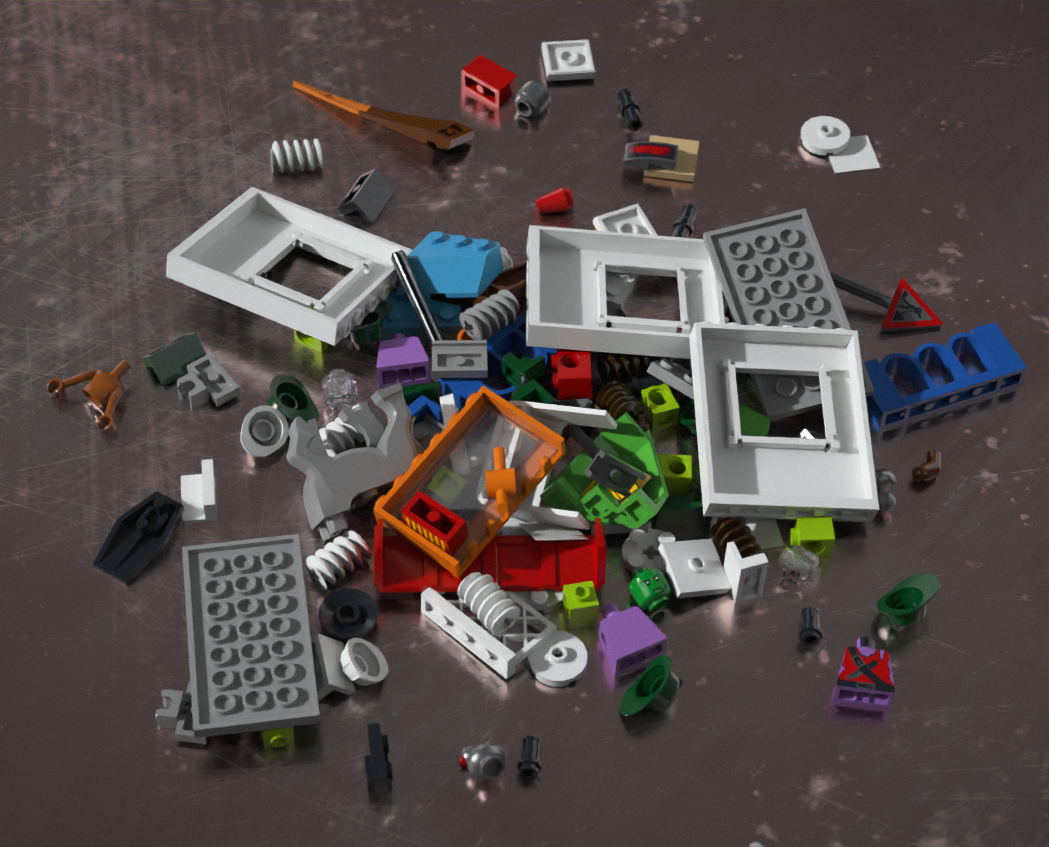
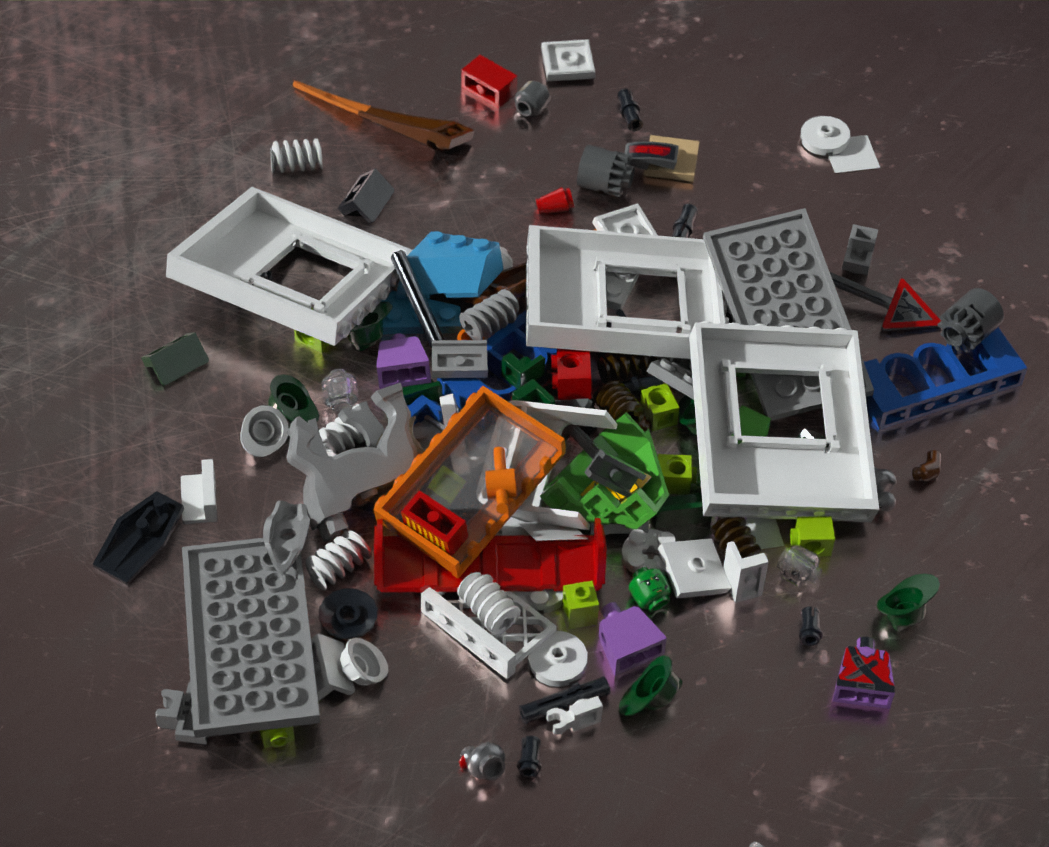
dark orange piece [47,360,131,435] -> none
light grey plate [177,353,241,410] -> none
black plate [364,723,393,795] -> none
none -> light grey piece [263,501,310,576]
none -> black pin [519,676,611,724]
none -> white plate [546,696,603,735]
none -> dark grey gear [577,144,635,197]
none -> light grey brick [842,224,878,275]
none -> dark grey gear [938,288,1004,352]

